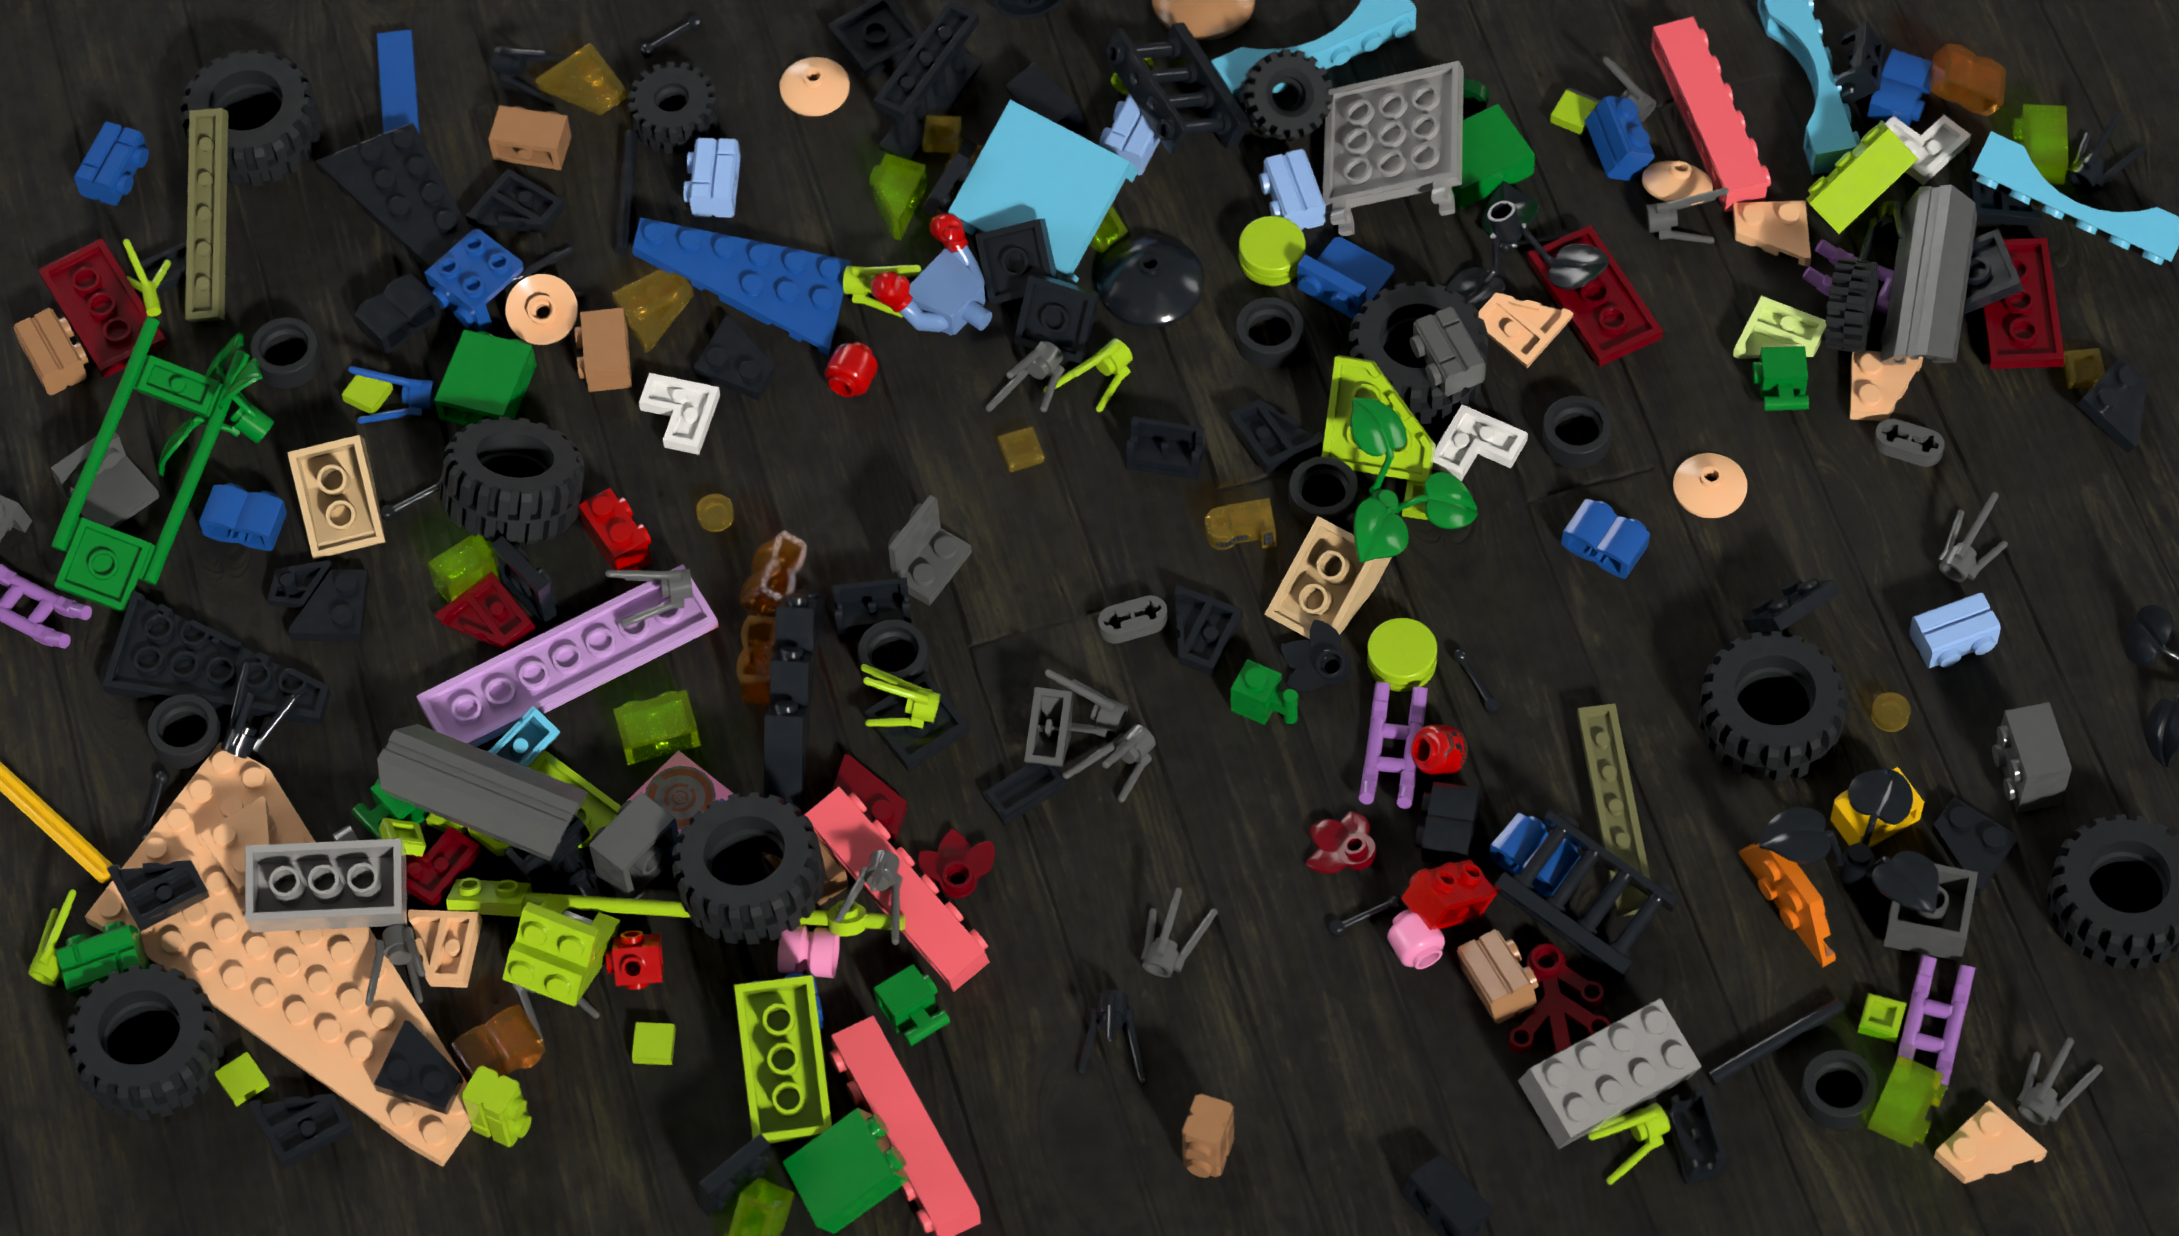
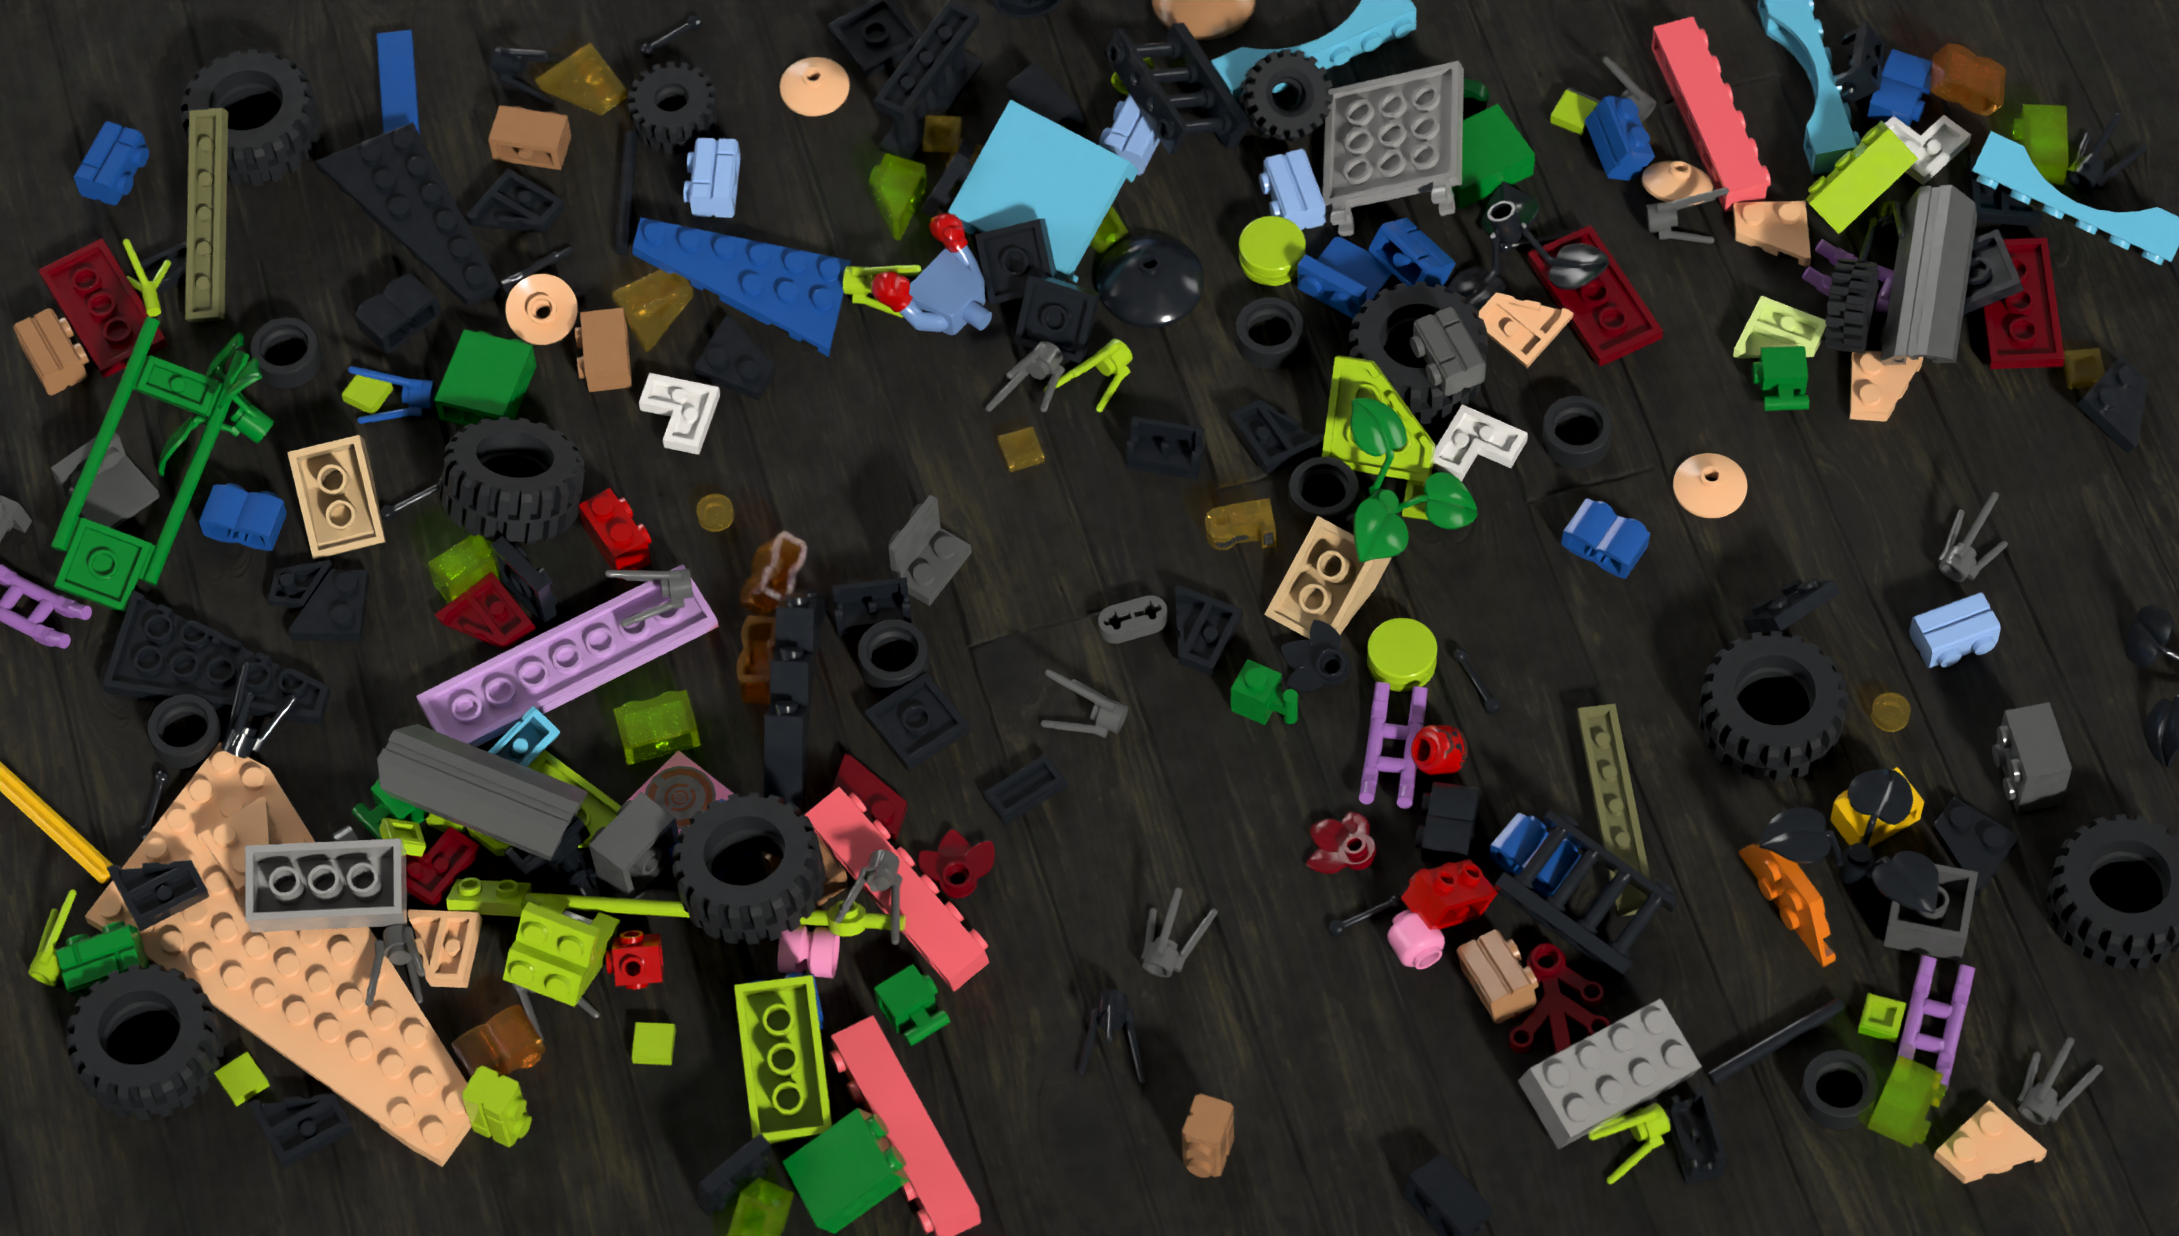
black wing [374,1020,463,1115] -> none
blue bracket [425,229,524,331] -> none
red head [825,342,878,398] -> none
lime plant [861,664,940,729] -> none
dark grey slope [1024,687,1073,767] -> none
dark grey plant [1063,724,1156,803] -> none
dark grey beam [1874,419,1945,467] -> none
none -> blue brick [1369,217,1455,287]

